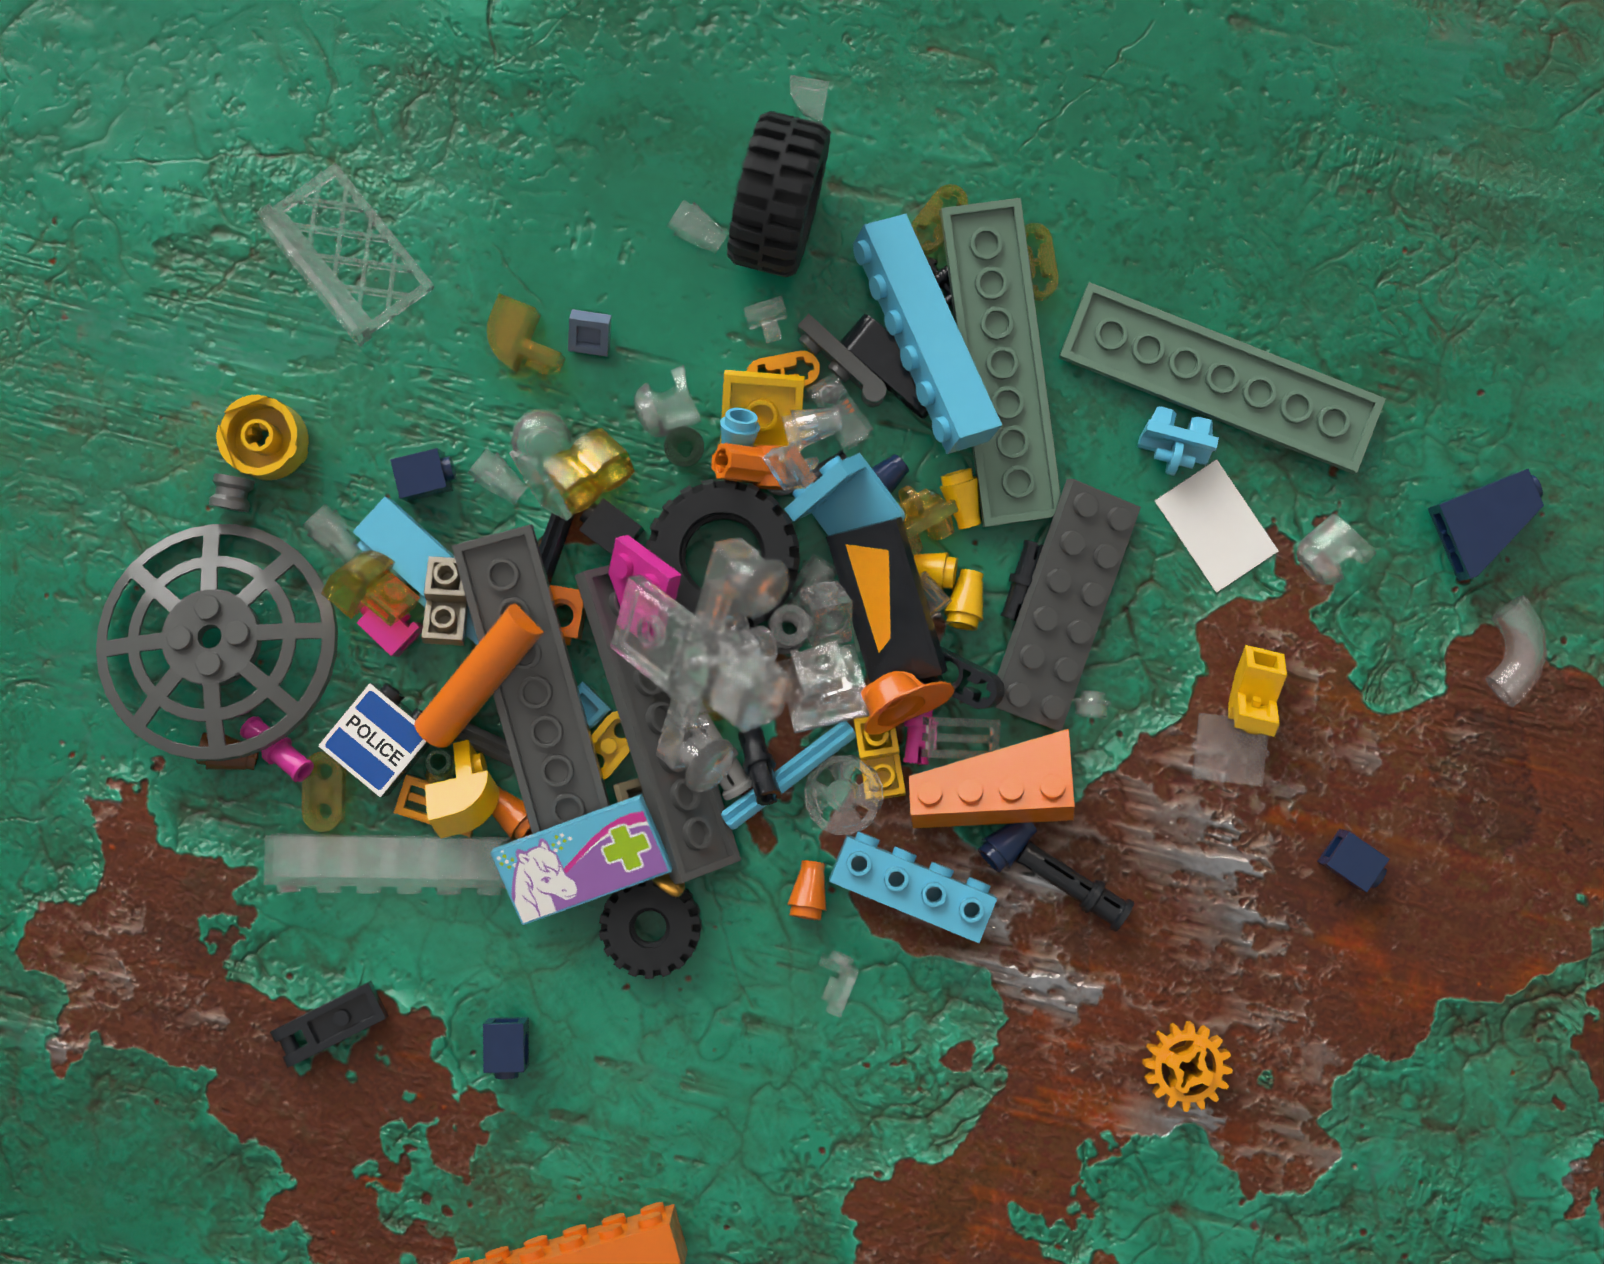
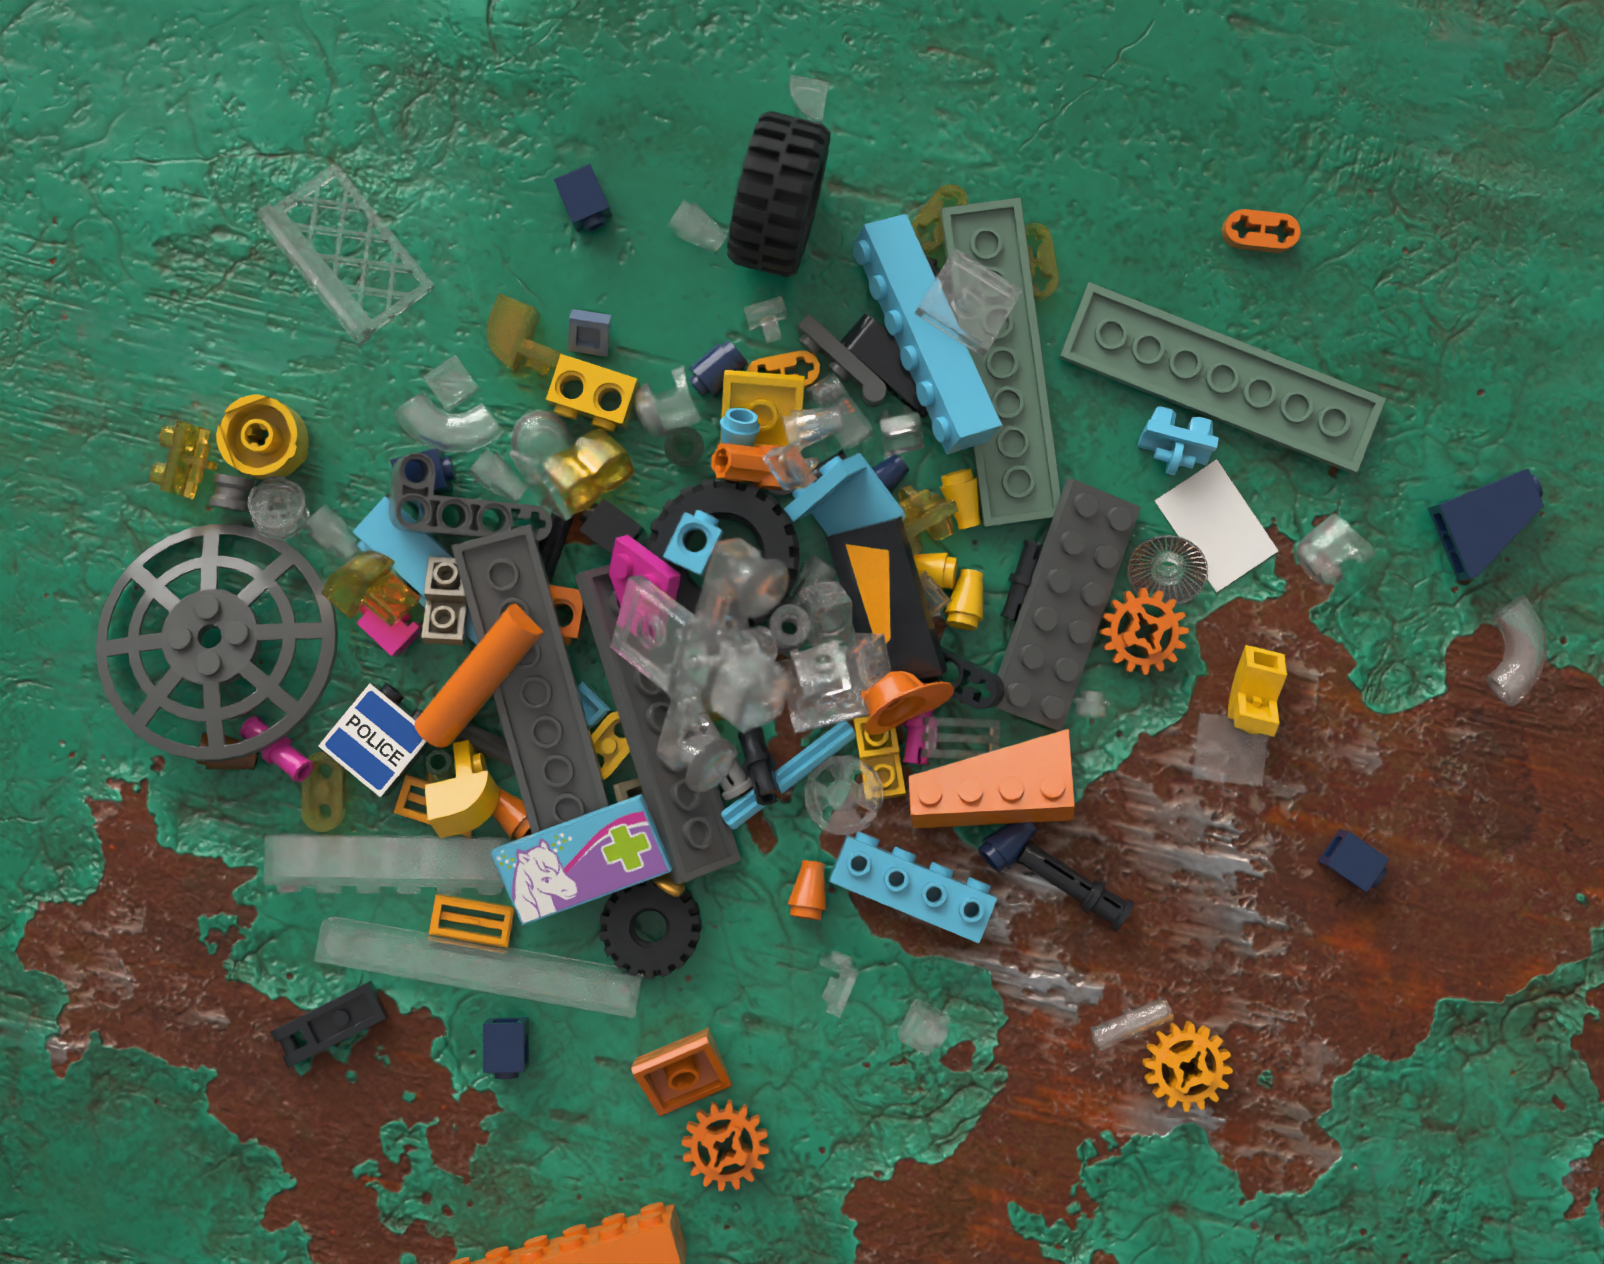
none -> clear yellow hips [149,420,218,499]
none -> clear wheel [248,476,308,540]
none -> clear brick [314,916,644,1018]
none -> dark grey beam [389,452,552,541]
none -> clear cylinder [393,393,504,453]
none -> clear plate [423,355,480,412]
none -> light orange tile [429,894,516,948]
none -> yellow brick [546,354,640,432]
none -> dark blue brick [553,164,613,232]
none -> orange slope [631,1027,733,1116]
none -> medium azure brick [663,510,723,577]
none -> orange gear [681,1100,769,1191]
none -> dark blue brick [688,340,748,398]
none -> clear bracket [845,633,891,691]
none -> clear tile [879,406,924,457]
none -> clear brick [897,998,951,1056]
none -> clear plate [914,248,1023,356]
none -> clear pin [1090,996,1174,1051]
none -> orange gear [1099,588,1189,675]
none -> clear dish [1127,535,1208,606]
none -> orange beam [1222,209,1301,253]

